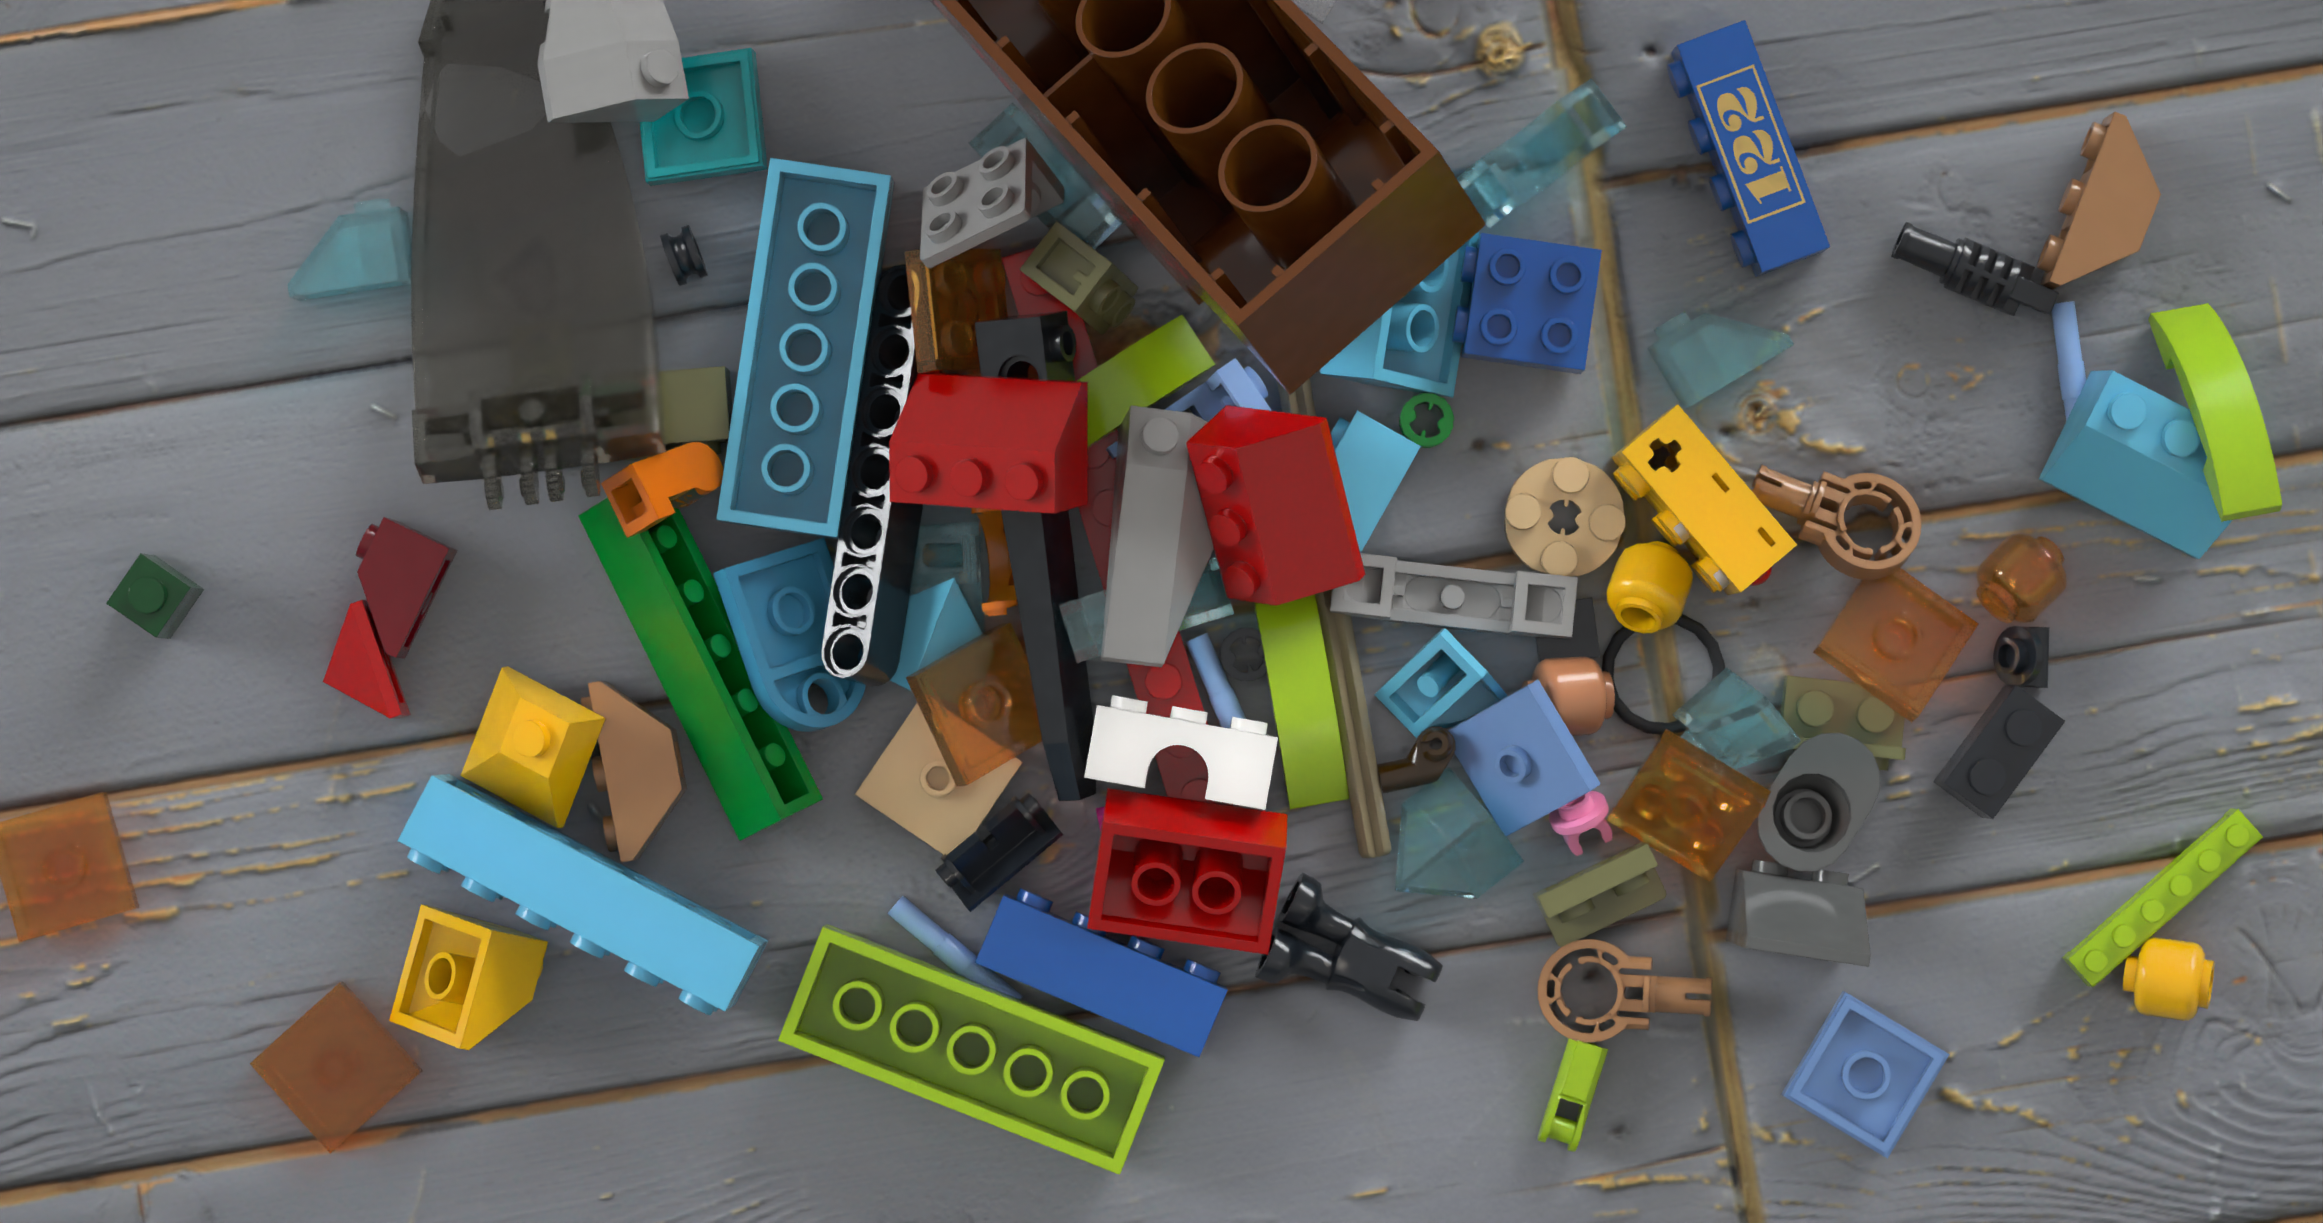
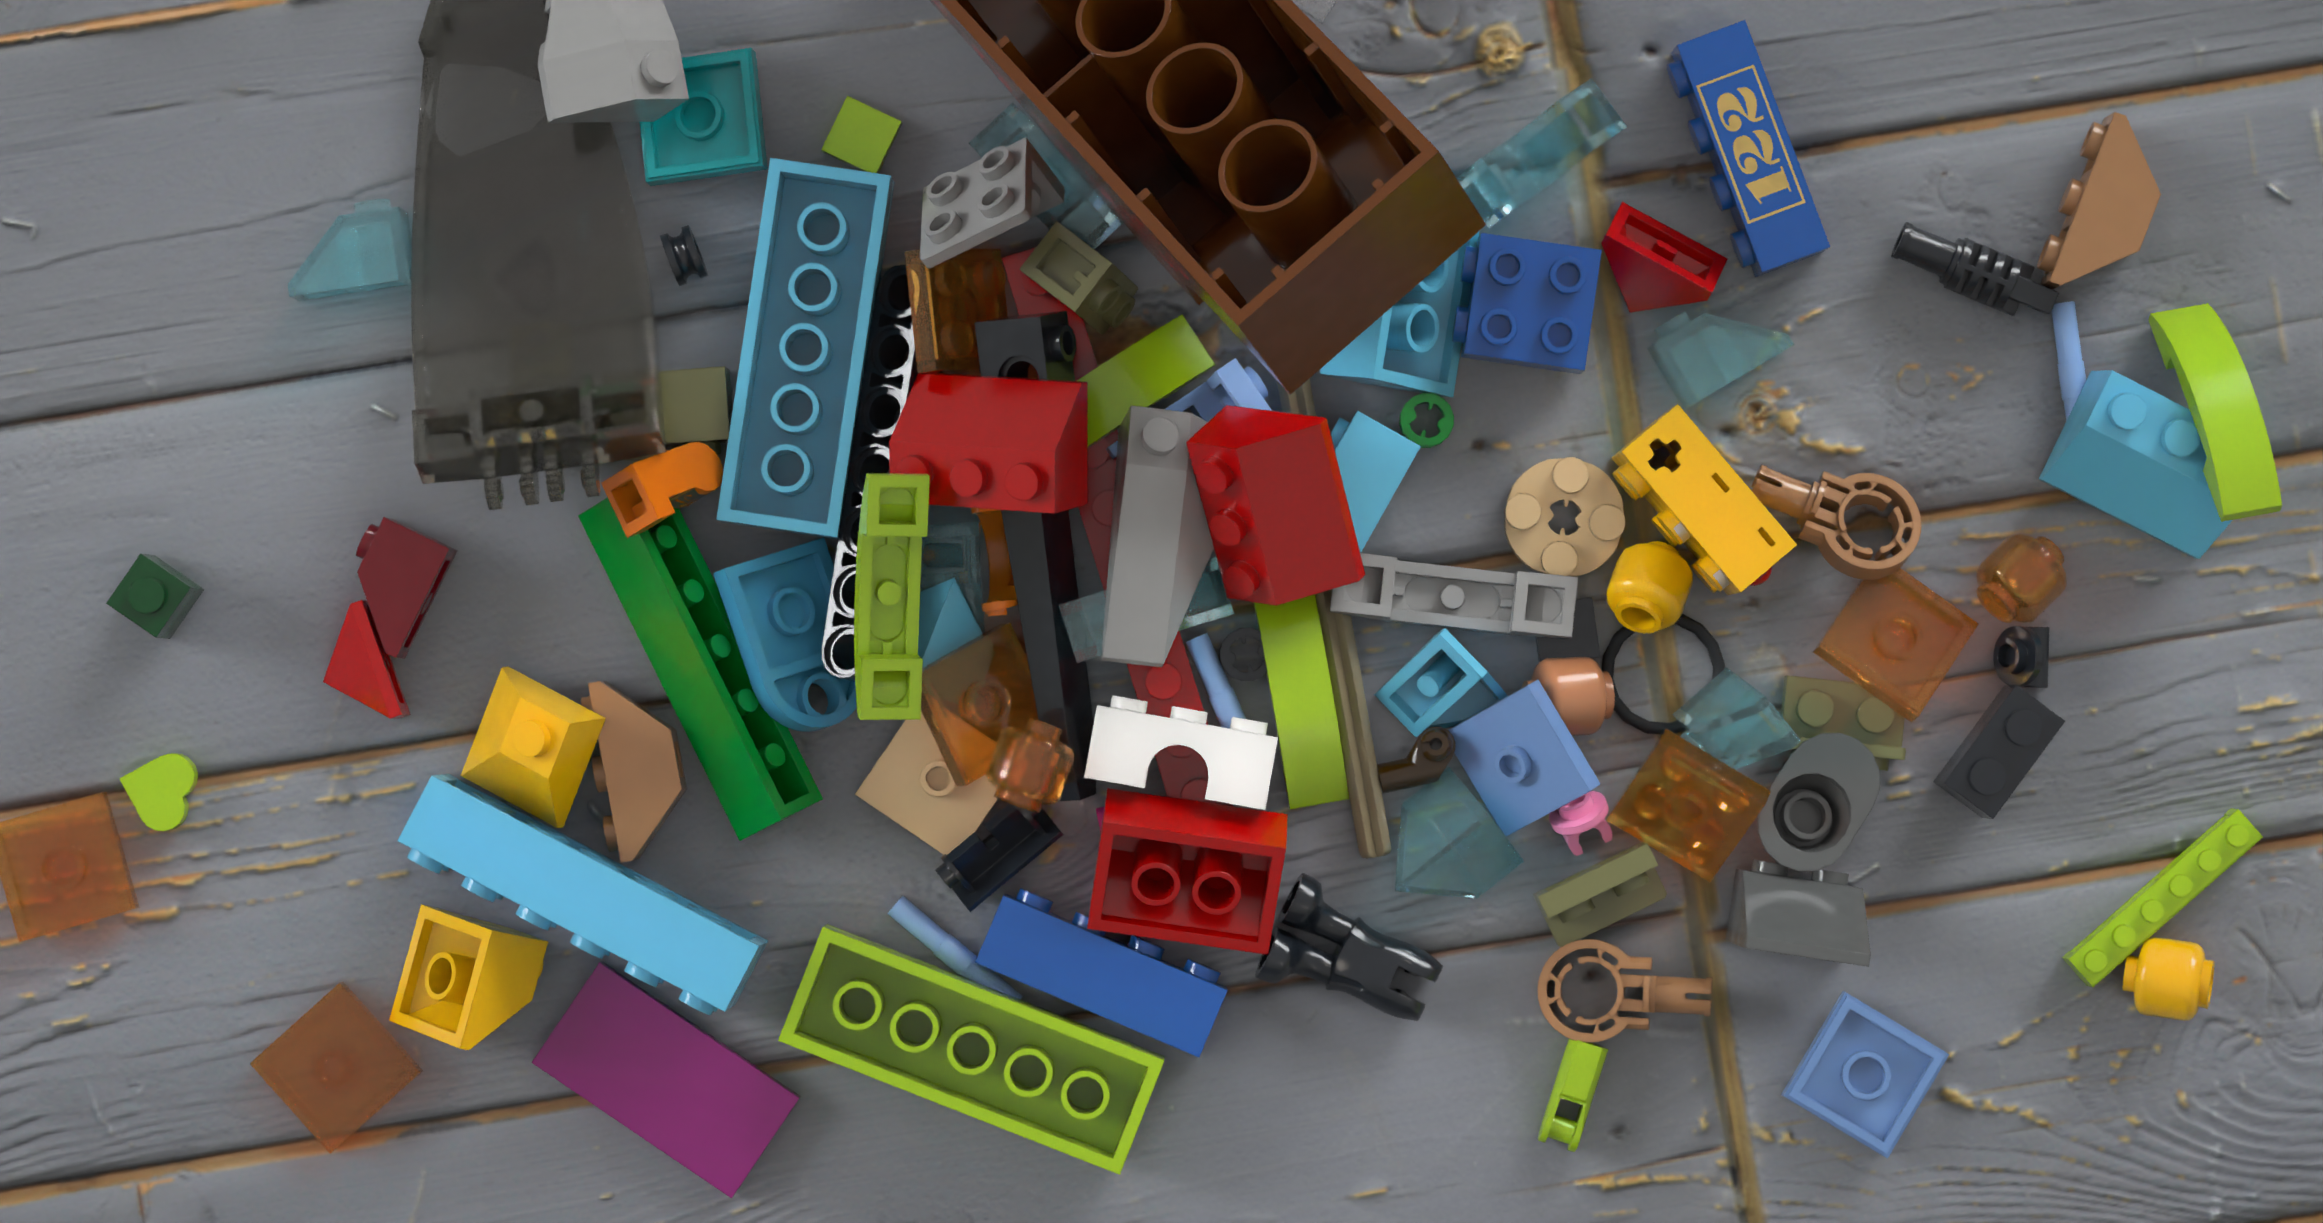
none -> lime tile [119,753,198,831]
none -> magenta tile [531,961,801,1198]
none -> lime tile [821,96,902,174]
none -> lime slope [854,473,930,720]
none -> clear orange head [986,718,1075,813]
none -> red slope [1601,202,1728,313]

